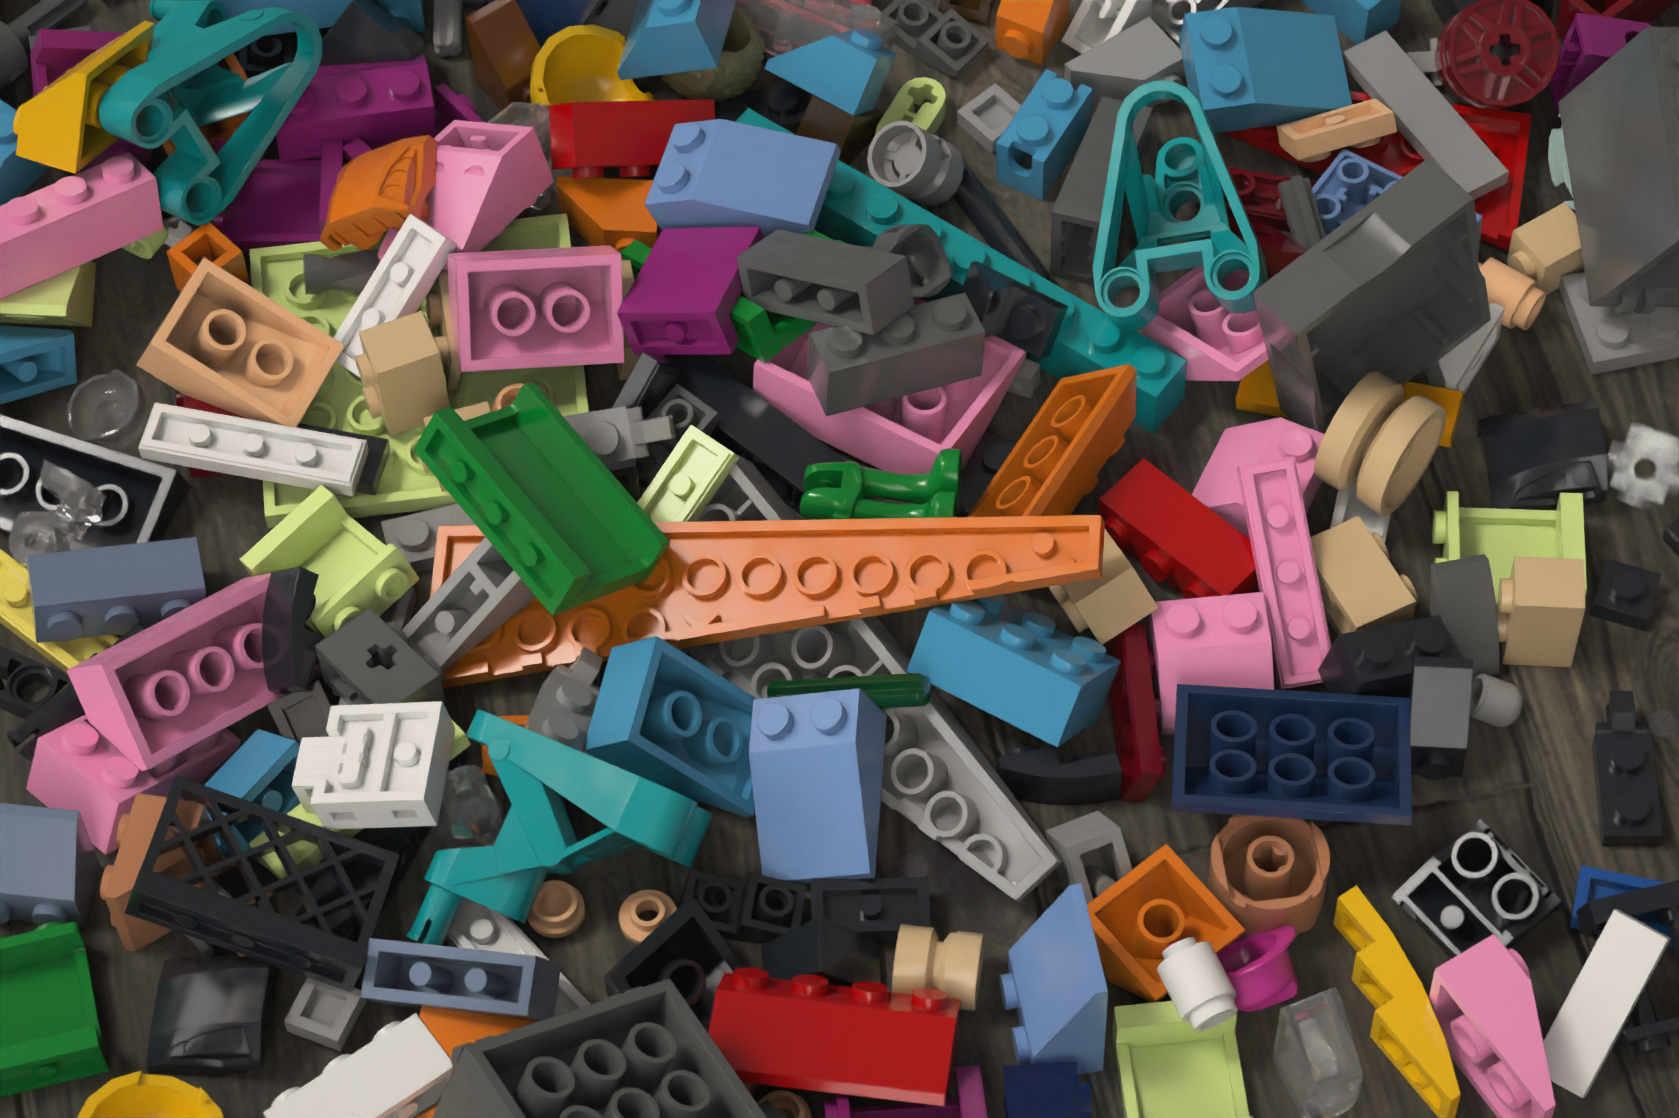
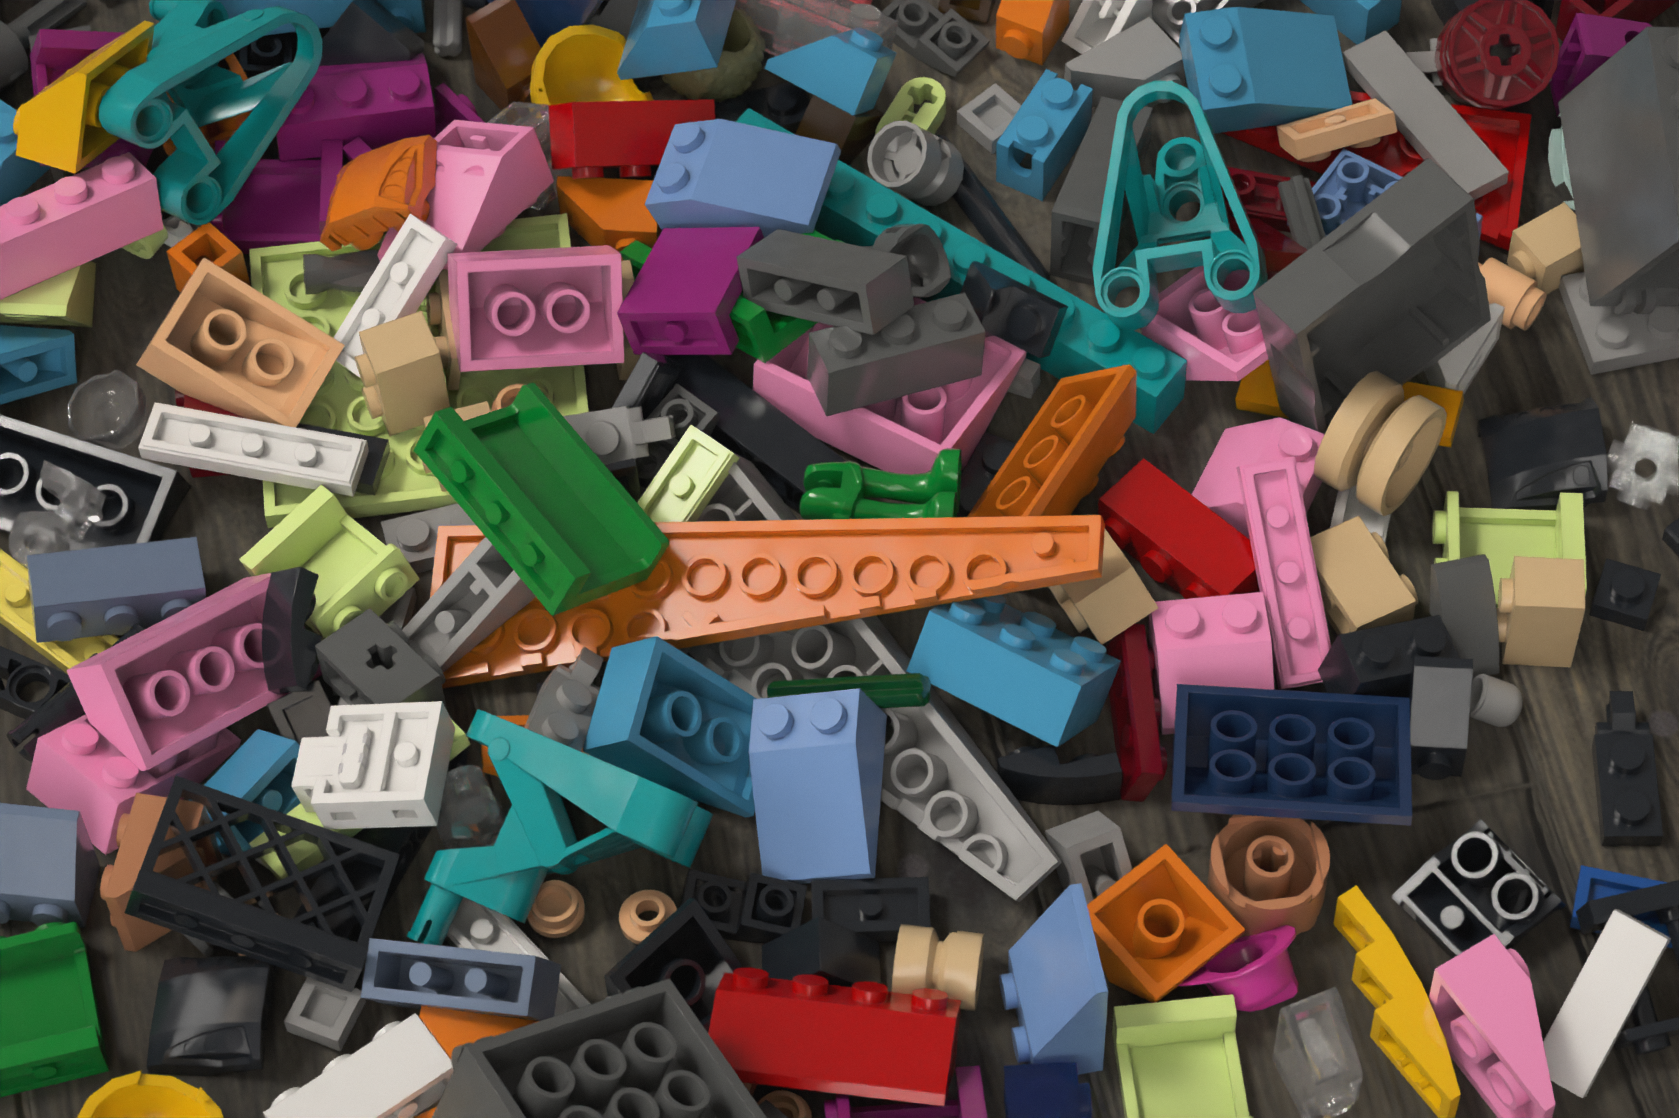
white brick [1156,937,1238,1032] -> none

